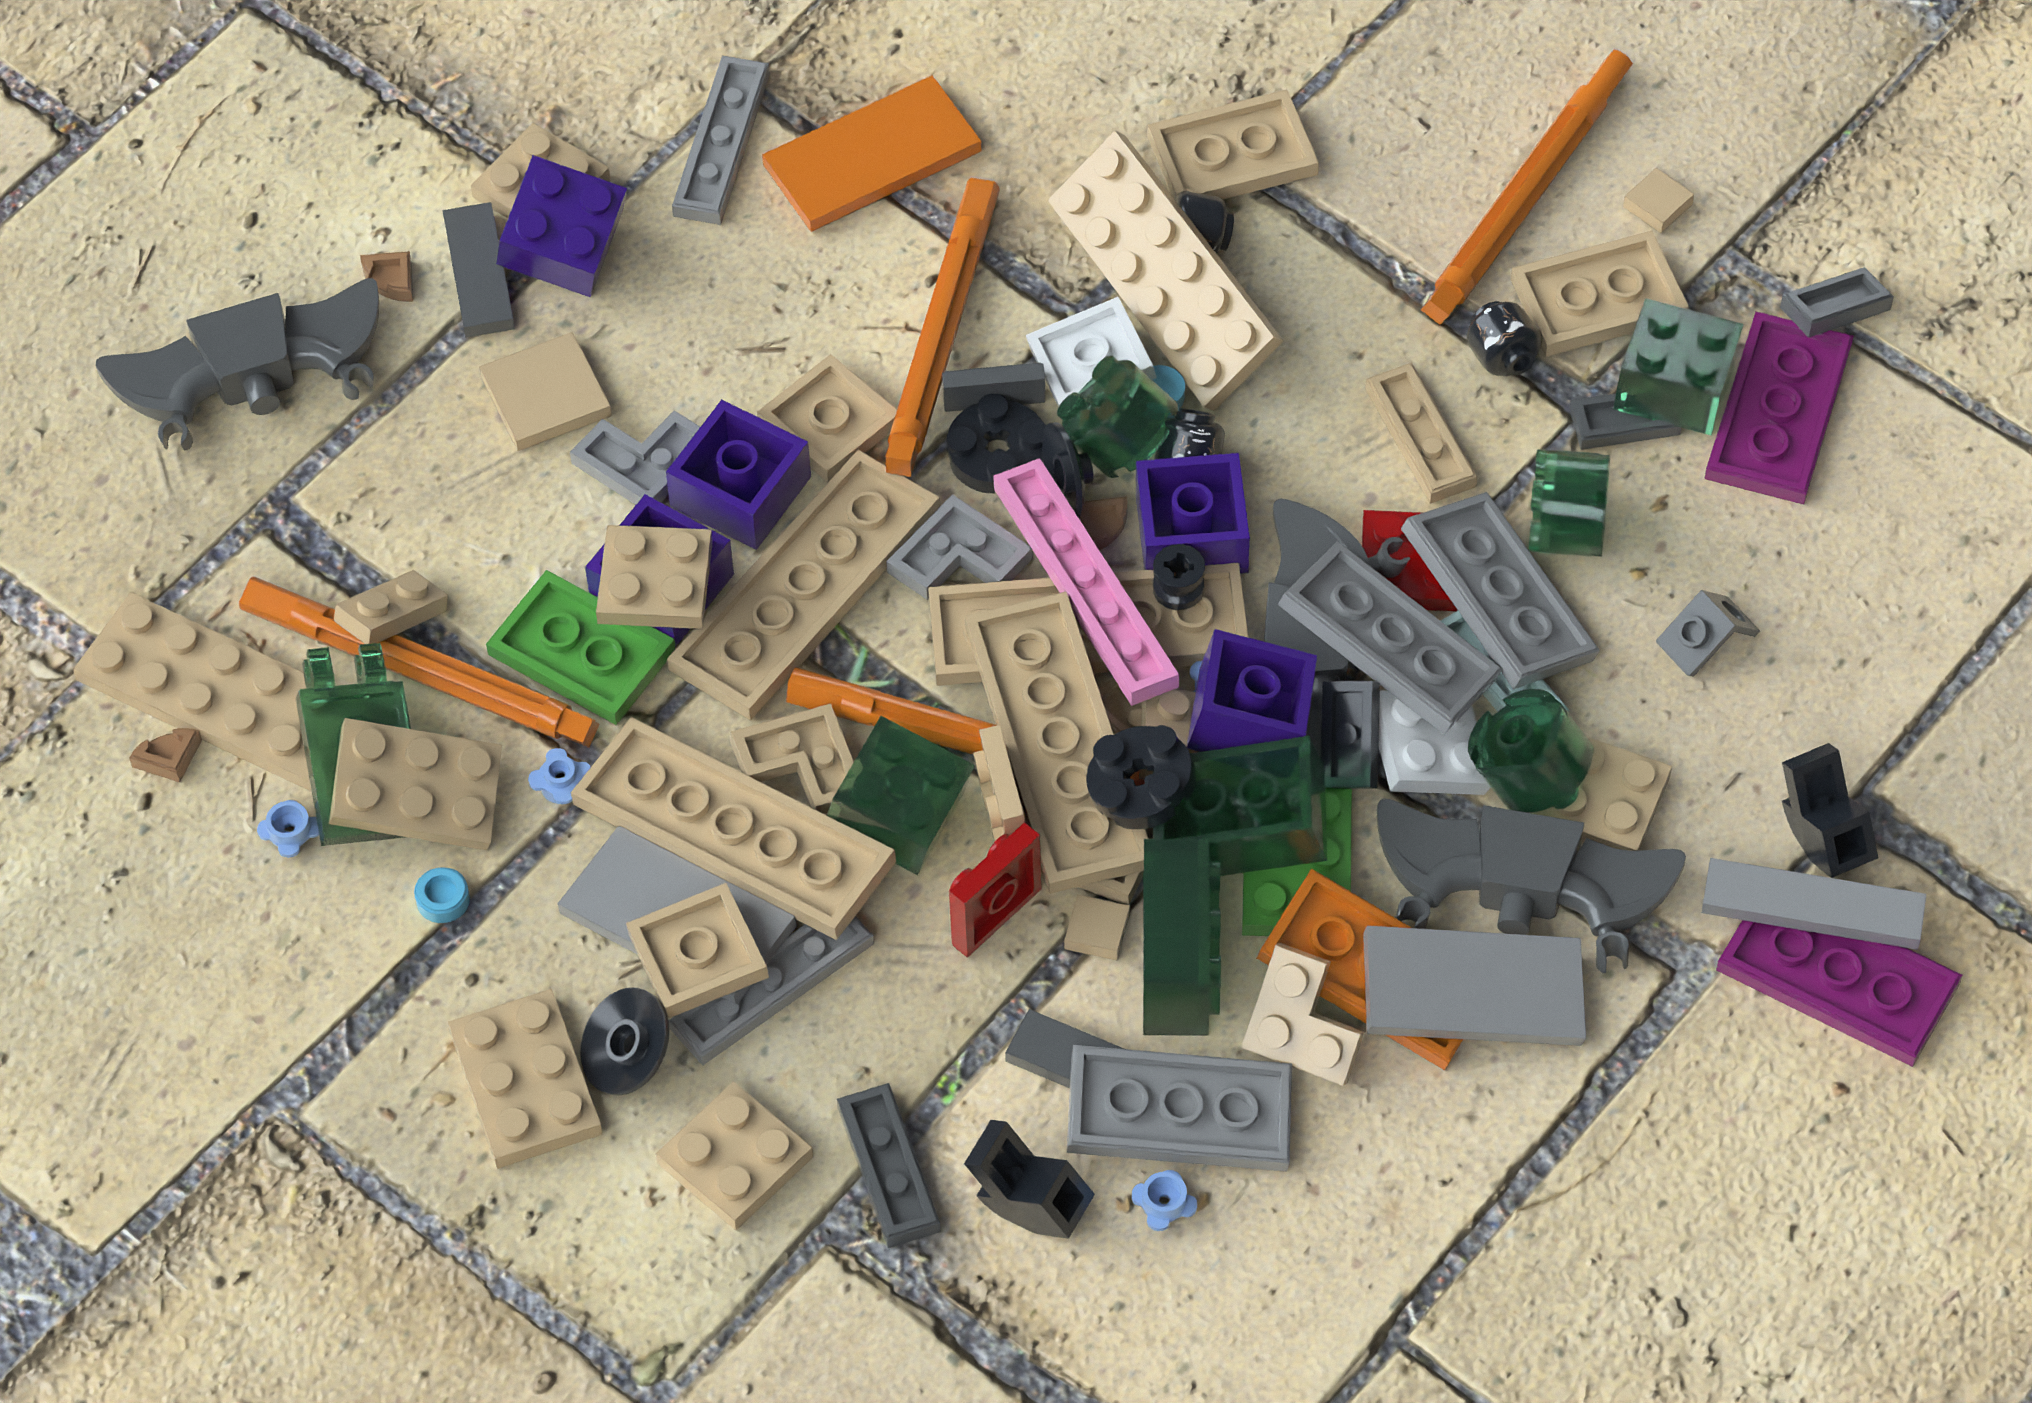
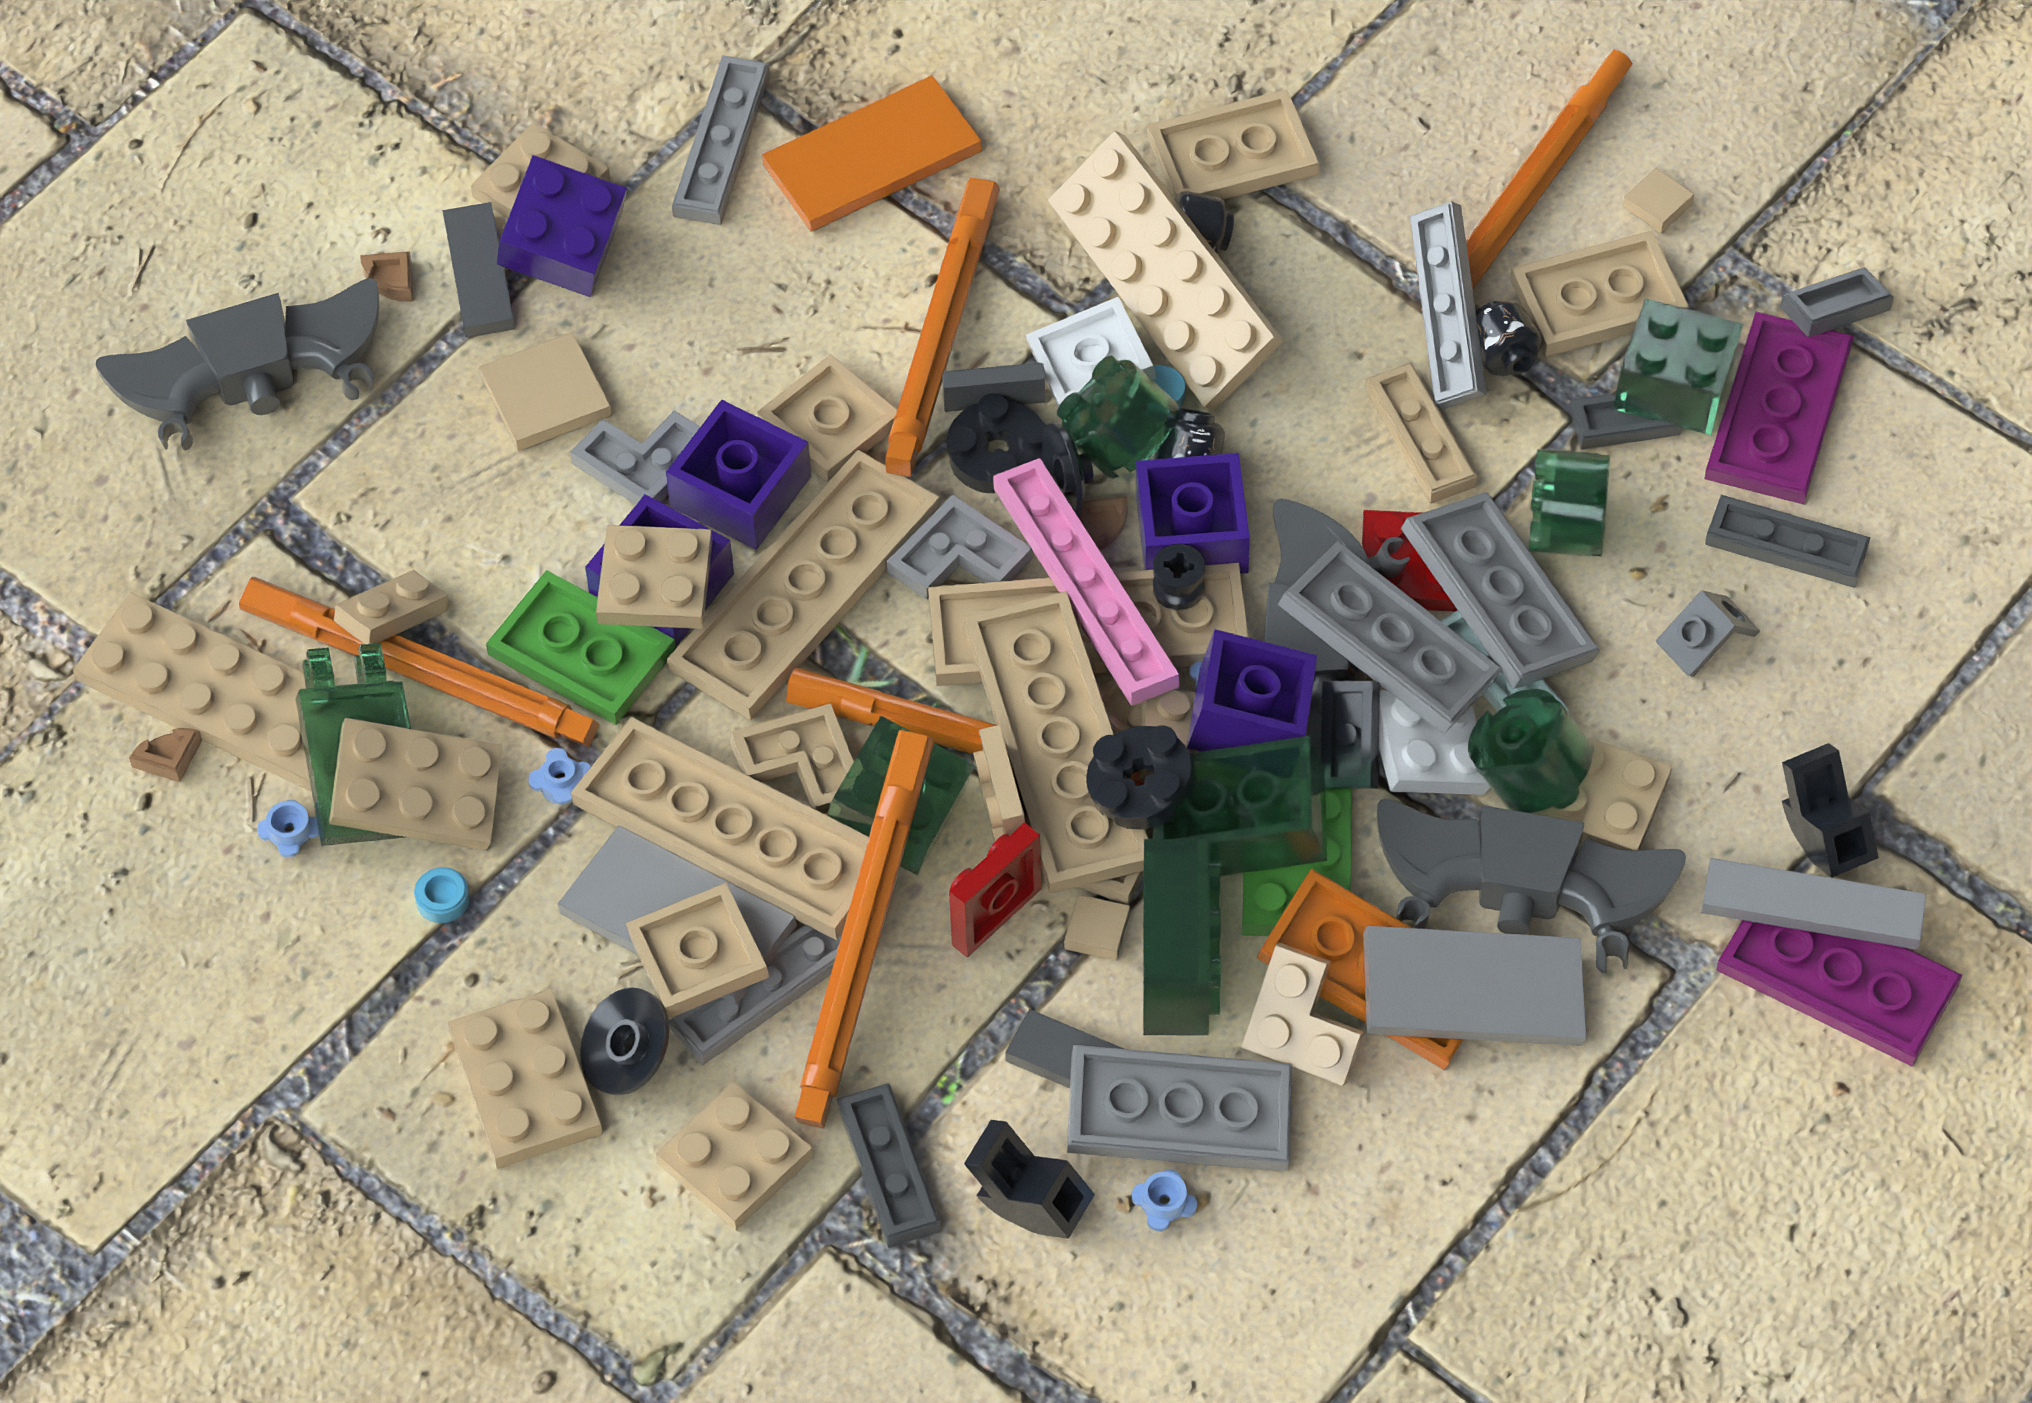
none -> orange piece [794,730,934,1129]
none -> light grey tile [1410,201,1487,409]
none -> dark grey tile [1705,495,1871,588]

